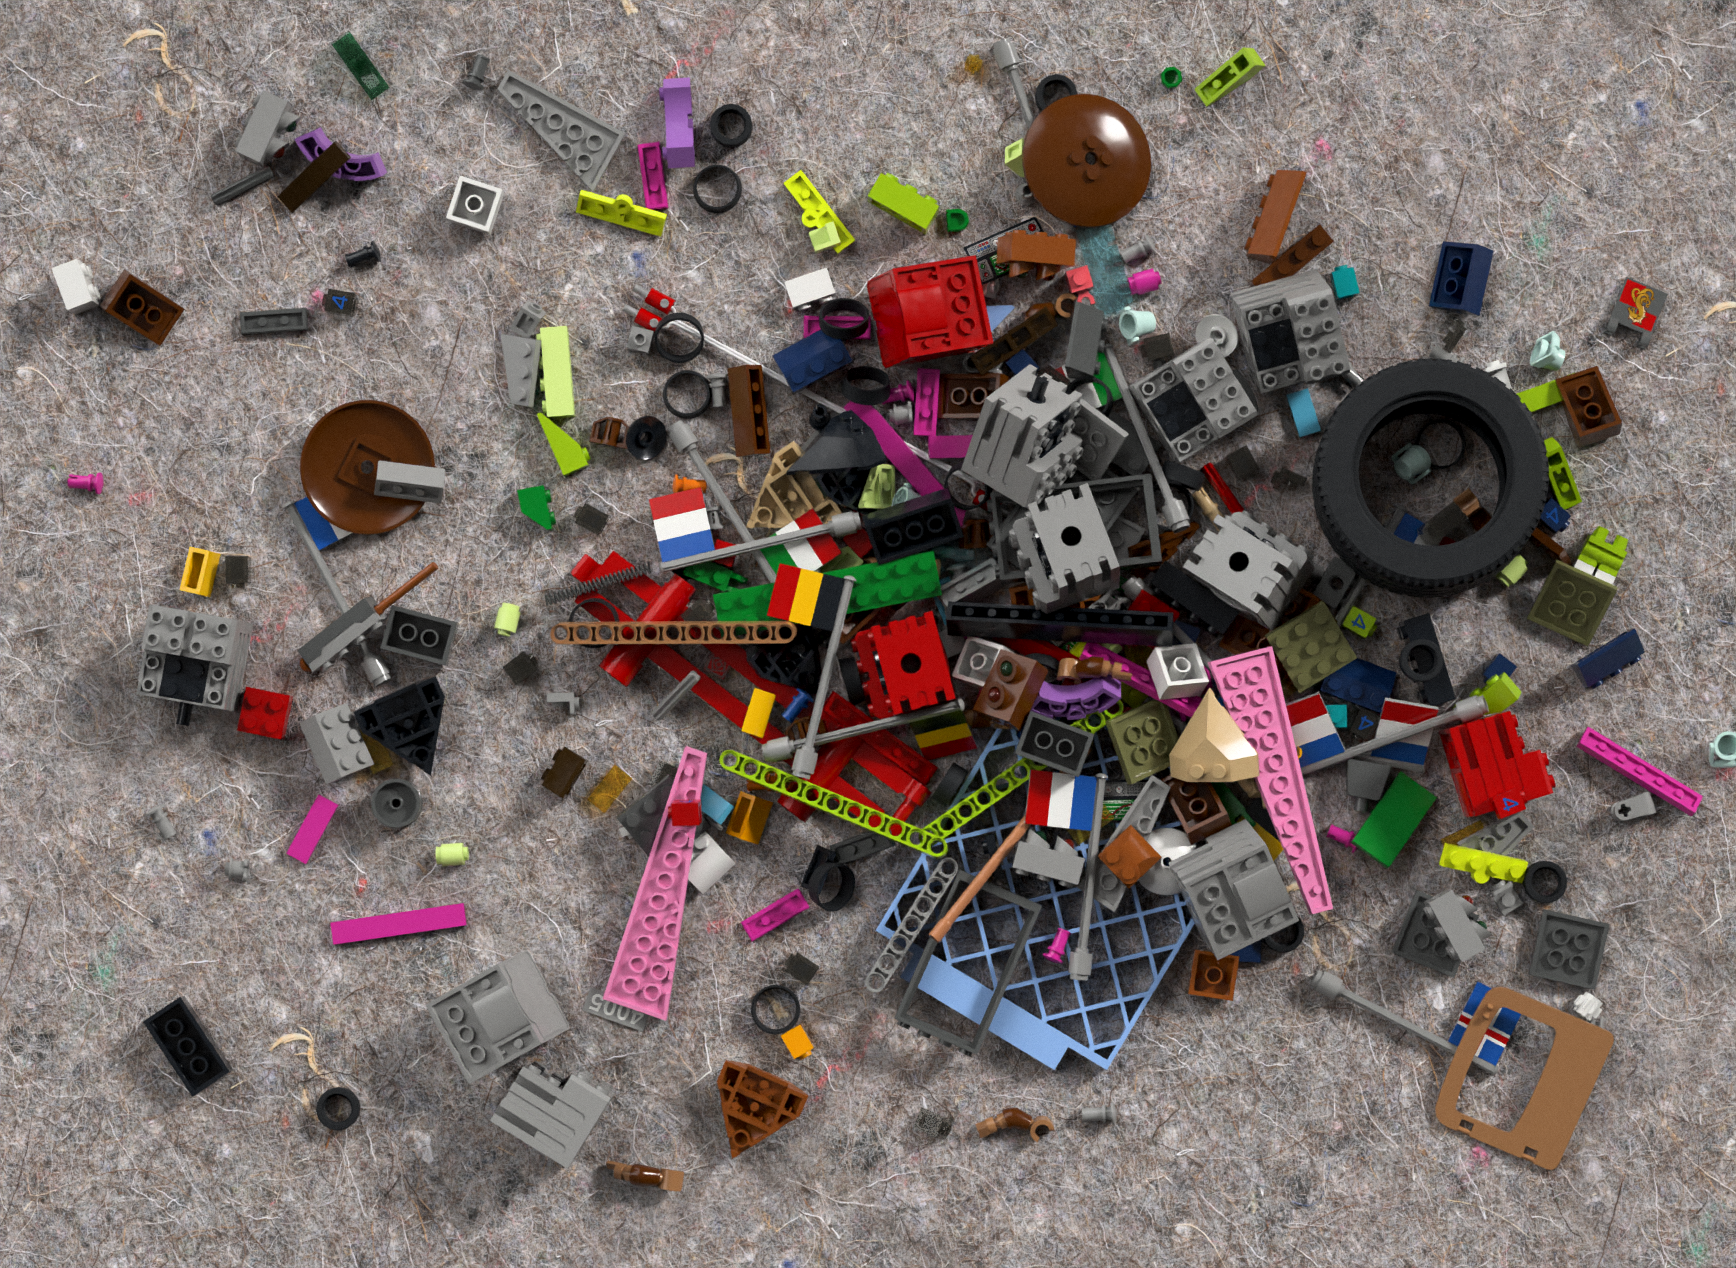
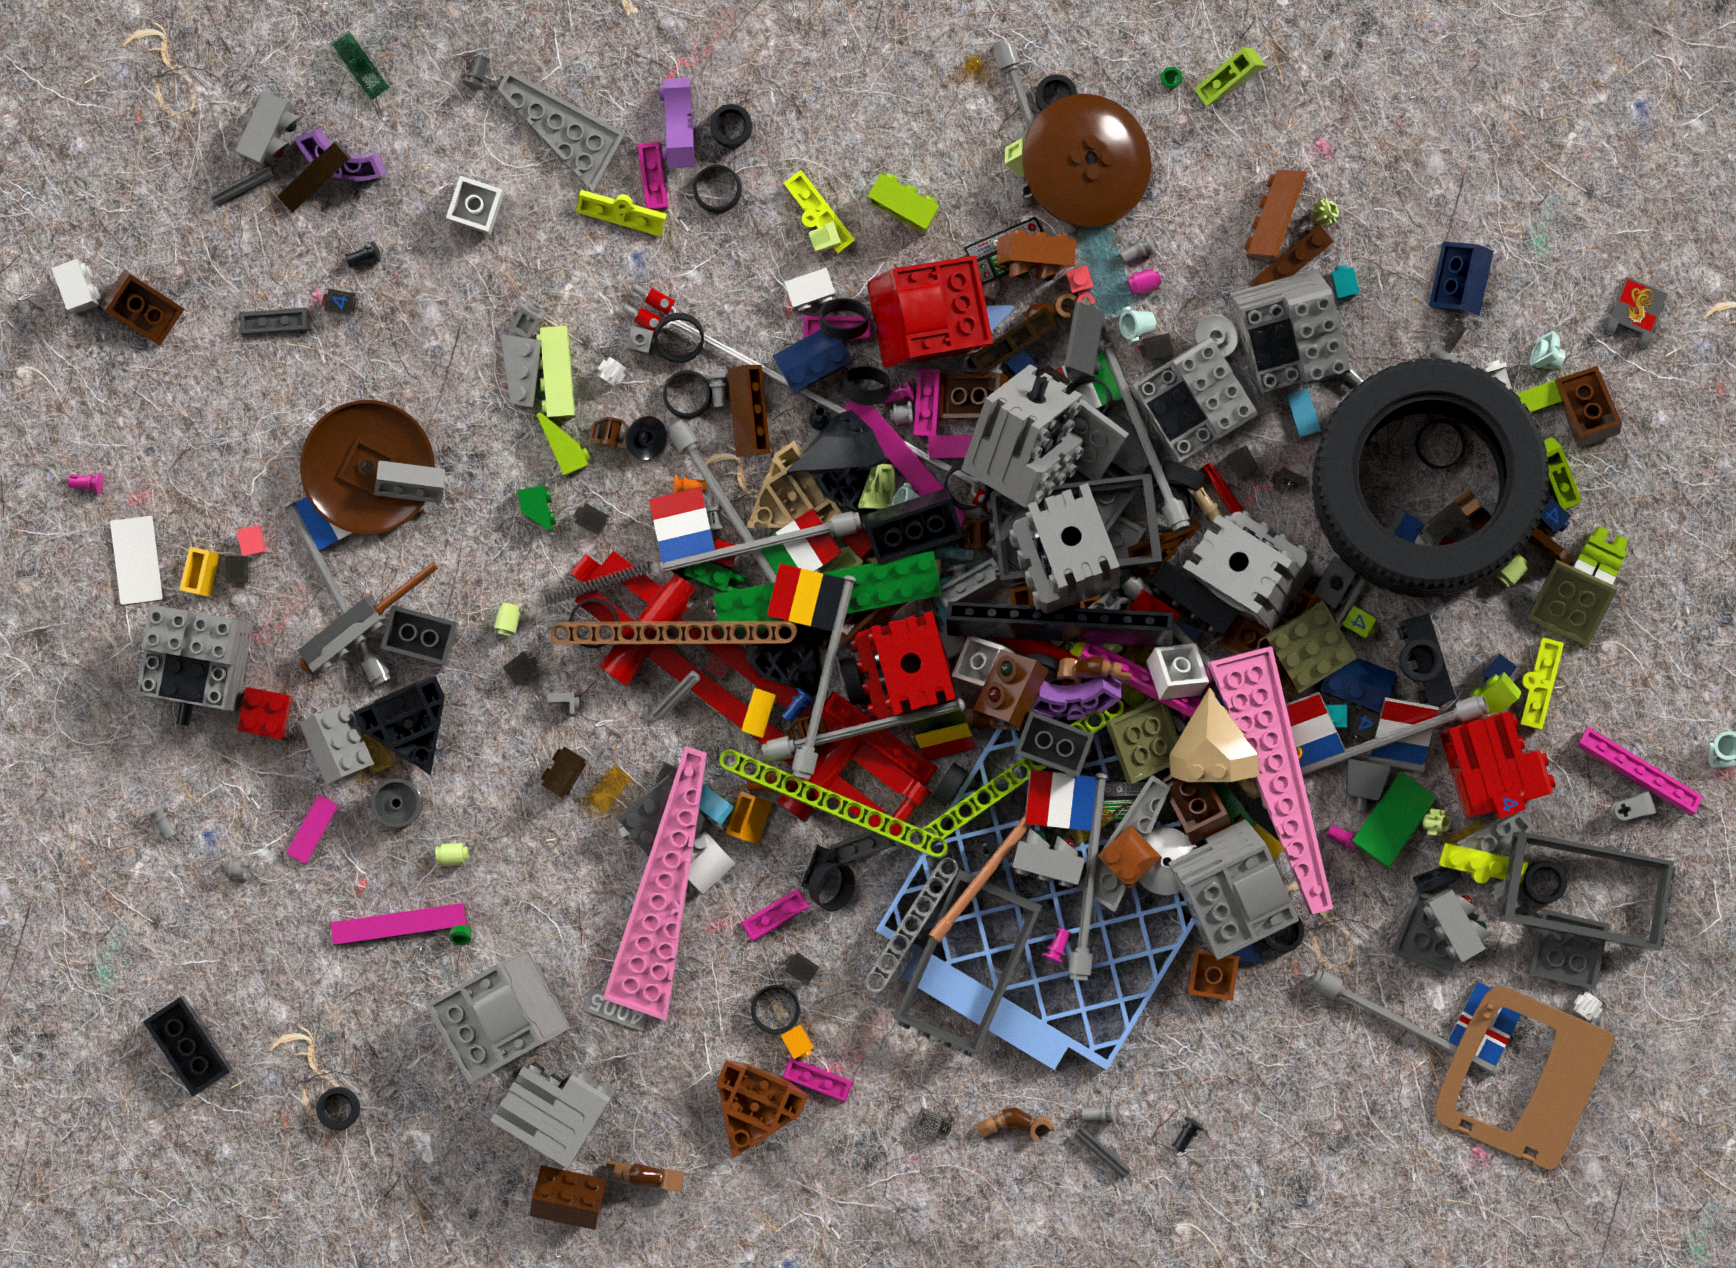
red brick [668,799,702,826] -> none
green tile [946,209,969,233] -> none
light aqua piece [1392,443,1431,484] -> none
dark blue slope [1571,628,1645,689] -> none
none -> white sticker [110,516,163,604]
none -> coral panel [236,525,267,556]
none -> green tile [450,925,472,946]
none -> reddish brown piece [529,1165,607,1230]
none -> white gear [597,357,626,386]
none -> dark pink tile [783,1057,853,1102]
none -> dark grey axle [1075,1127,1130,1178]
none -> black pin [1172,1117,1204,1153]
none -> yellowish green gear [1311,199,1339,228]
none -> black plate [1412,866,1462,893]
none -> yellowish green gear [1422,809,1451,837]
none -> dark grey door [1499,831,1675,951]
none -> neon yellow hinge [1520,637,1564,730]

